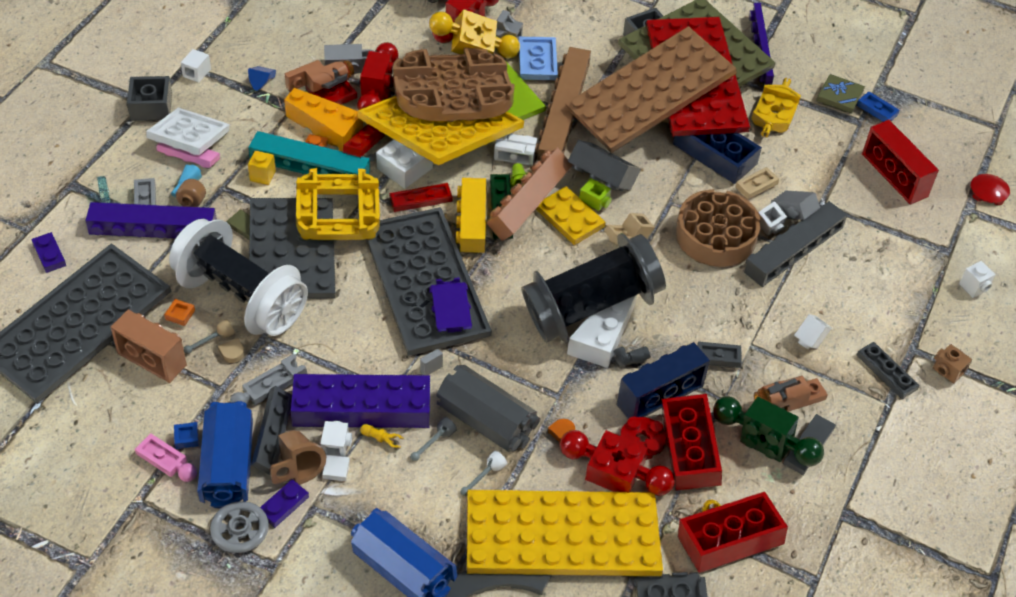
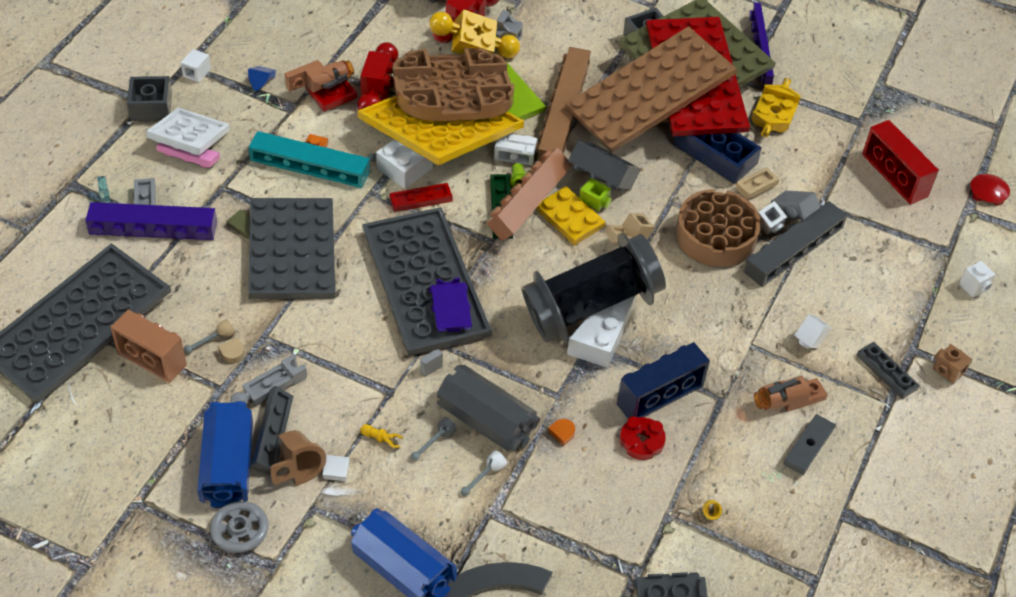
dark purple plate [31,232,67,273] -> none
bright pink plate [135,433,197,482] -> none
orange plate [164,299,195,326] -> none
white brick [169,219,308,336] -> none
medium azure cone [171,164,202,198] -> none
blue plate [174,422,199,449] -> none
medium nougat head [176,179,206,207] -> none
yellow brick [248,151,276,185] -> none
dark purple plate [260,479,309,528] -> none
light orange wedge [284,88,363,151] -> none
dark purple brick [291,374,430,428] -> none
yellow plate [296,168,380,240] -> none
white brick [320,421,352,457] -> none
light grey brick [324,44,374,74] -> none
red plate [343,124,385,158] -> none
yellow brick [456,178,486,253] -> none
yellow plate [467,490,663,576] -> none
light blue plate [519,36,558,80] -> none
red brick [560,430,675,496] -> none
dark grey arm [614,346,651,368] -> none
red brick [662,394,722,491] -> none
red brick [677,491,788,573] -> none
dark grey plate [697,341,742,368] -> none
dark green brick [713,396,824,467] -> none
olive tile [816,74,865,114] -> none
blue plate [856,91,900,122] -> none

